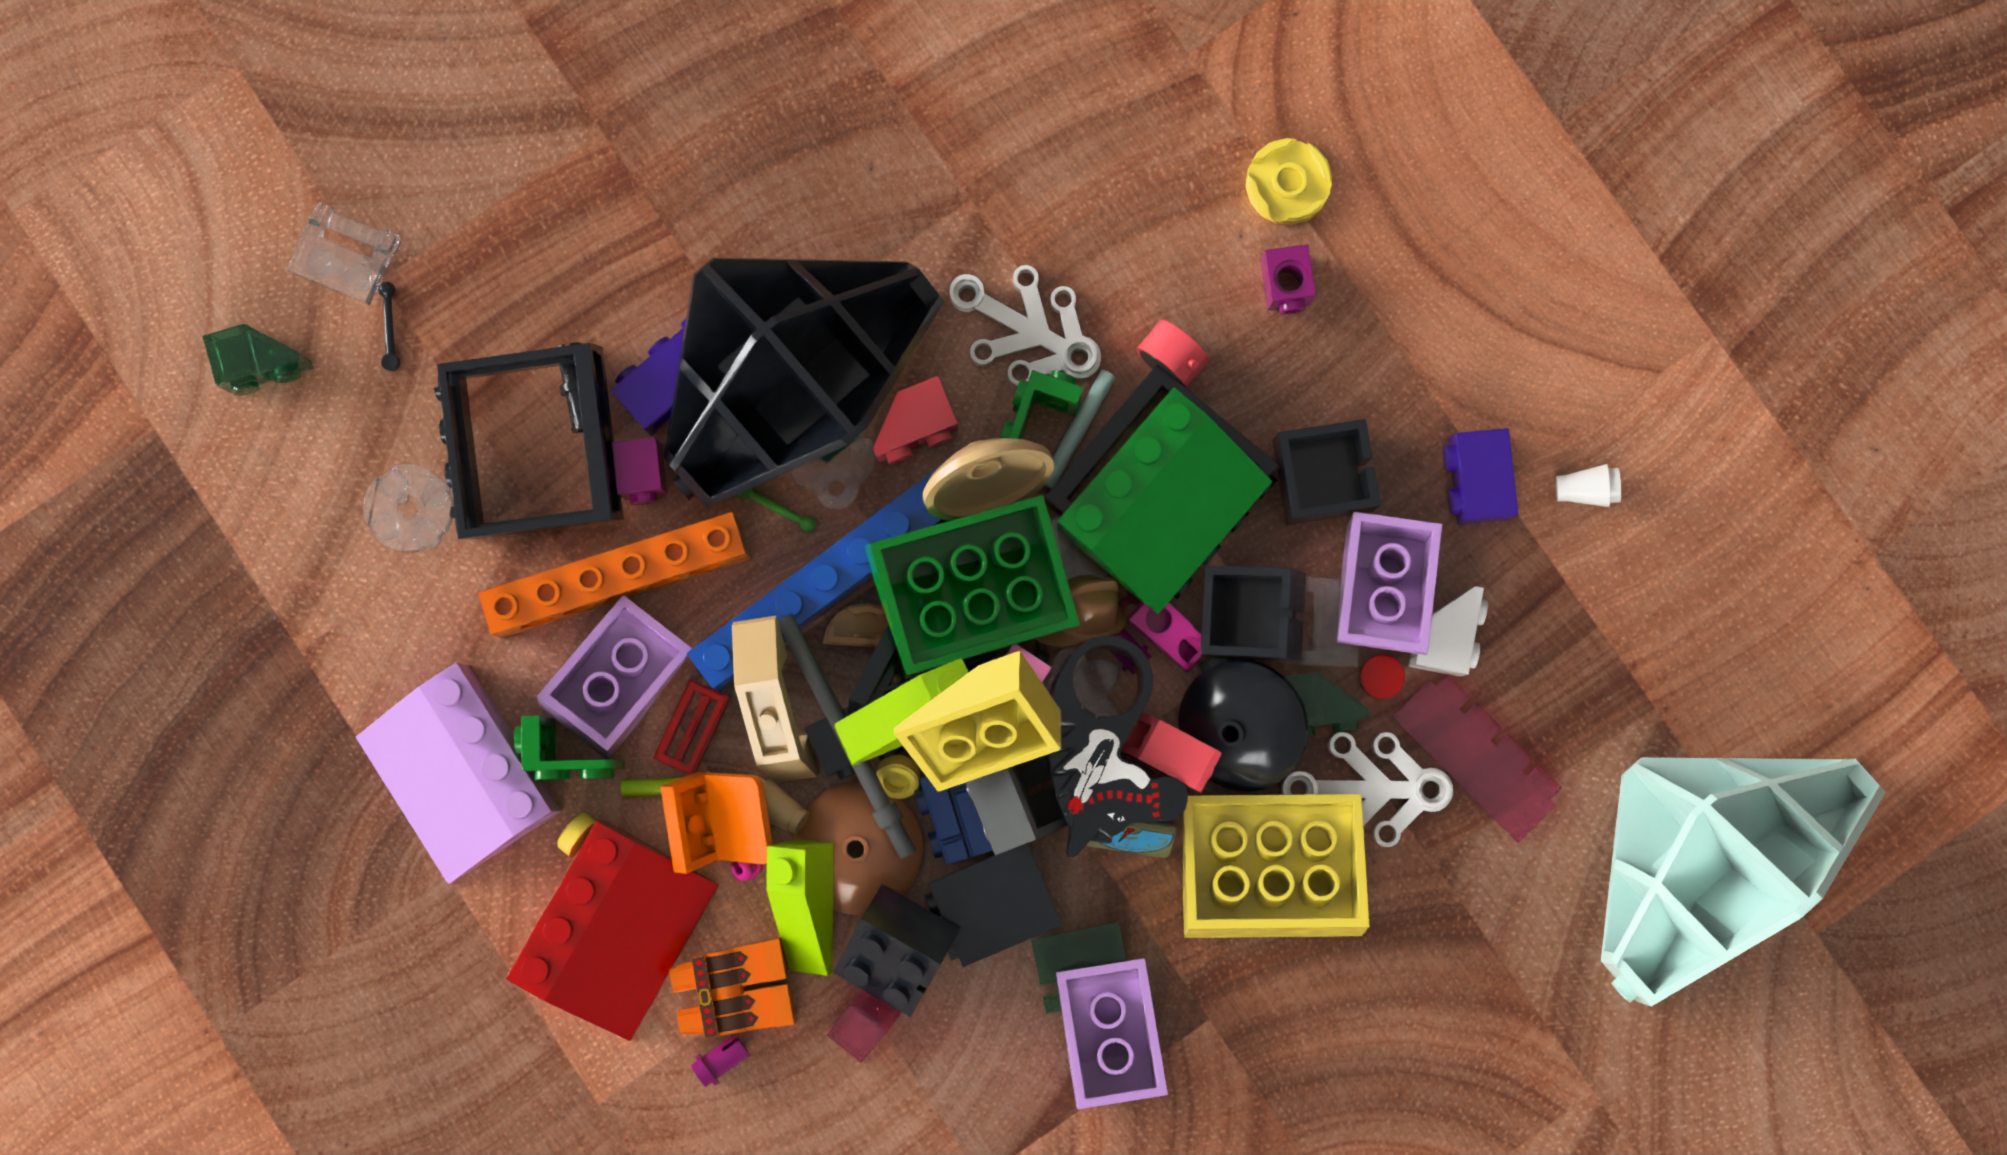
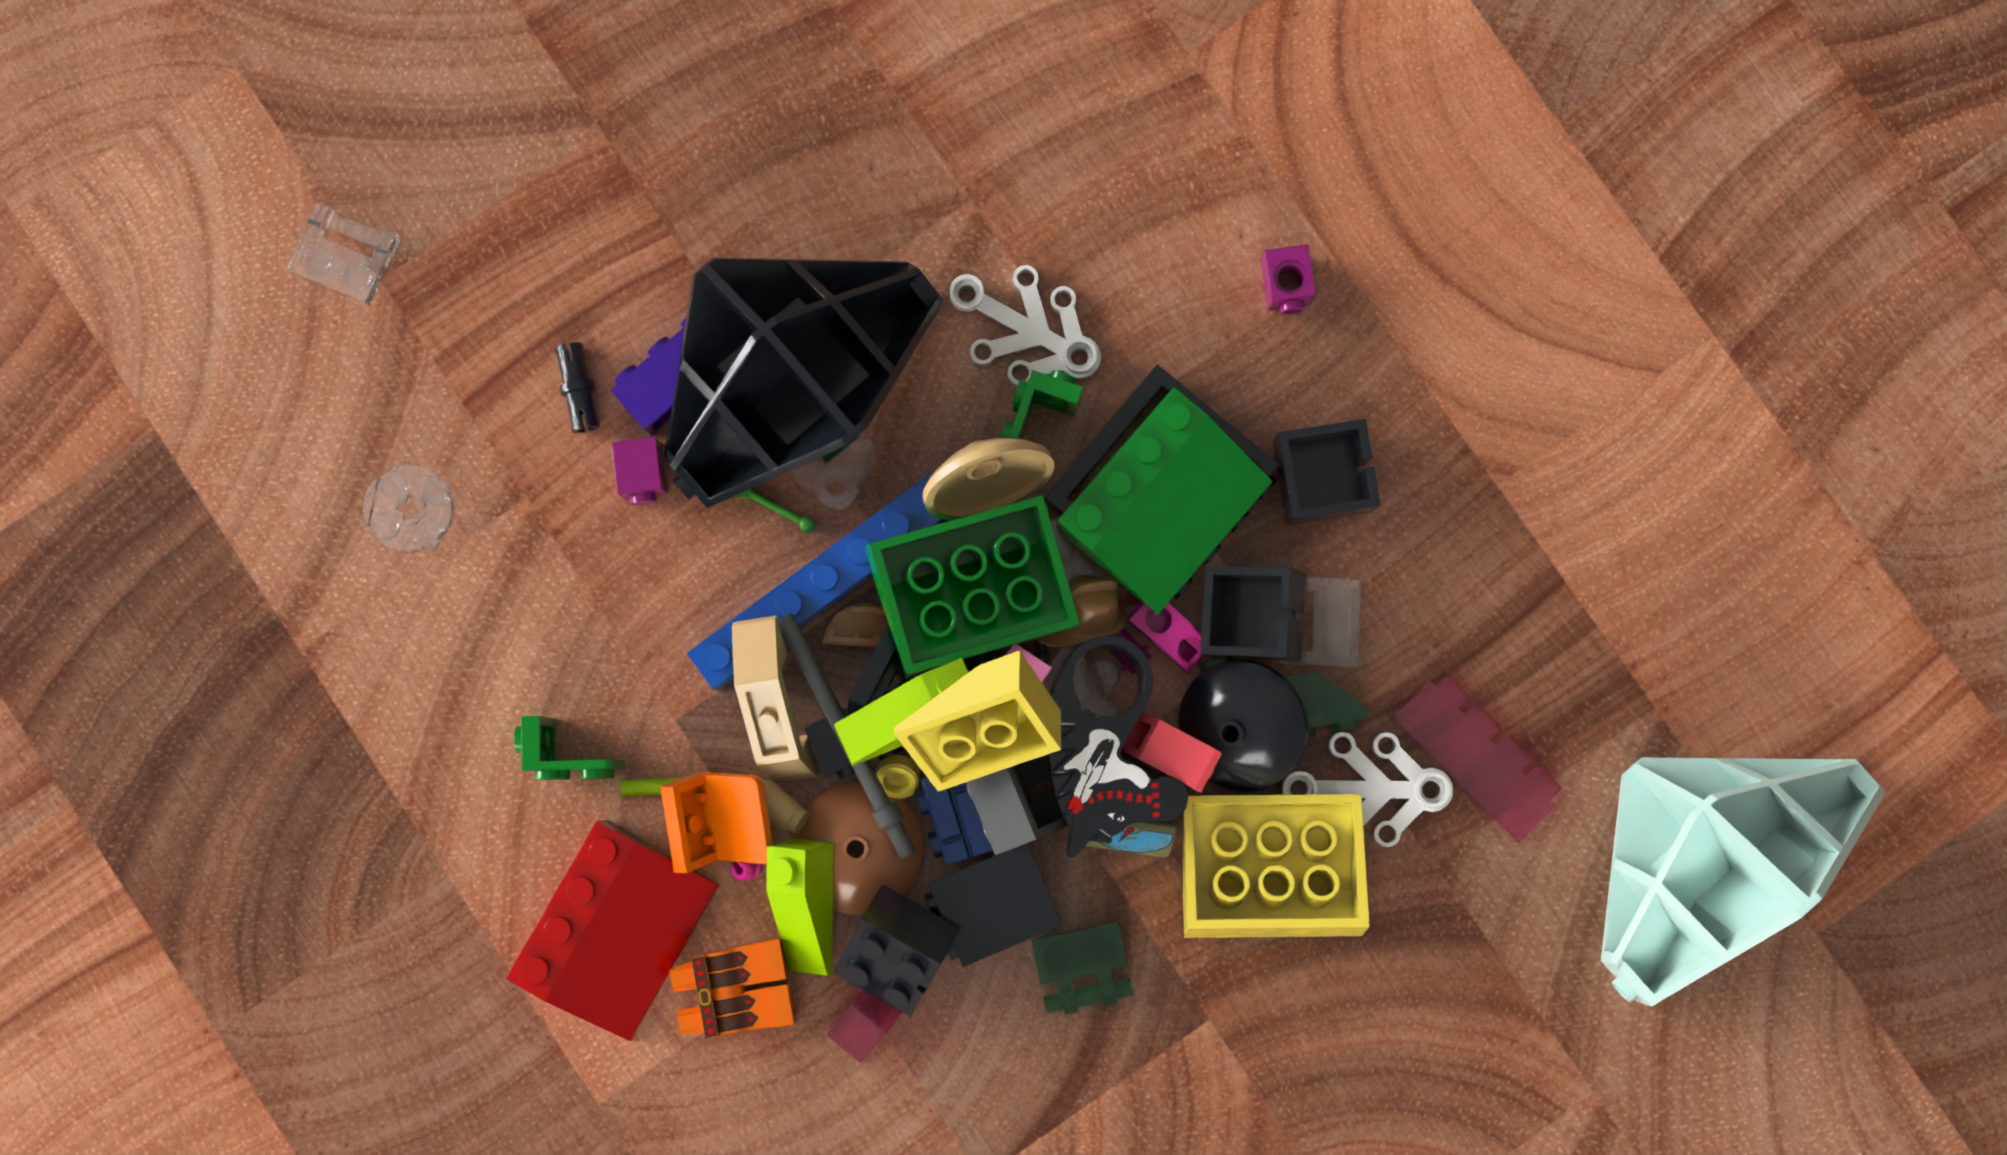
clear green slope [202,324,314,396] -> none
lavender slope [356,662,561,884] -> none
black hinge [378,281,400,372] -> none
black window [434,343,624,539] -> none
orange brick [478,512,751,638] -> none
lavender slope [537,595,692,759] -> none
light yellow tile [557,813,596,858] -> none
red tile [653,679,731,775] -> none
magenta pin [691,1033,751,1087] -> none
coral slope [873,376,959,465] -> none
light aqua bar [1044,369,1116,489] -> none
lavender slope [1056,958,1168,1110] -> none
coral piece [1136,320,1210,388] -> none
light yellow tile [1246,138,1333,225] -> none
lavender slope [1337,512,1442,655] -> none
red tile [1359,655,1405,699] -> none
white slope [1408,586,1488,677] -> none
dark purple brick [1443,428,1519,525] -> none
white cone [1555,464,1621,507] -> none

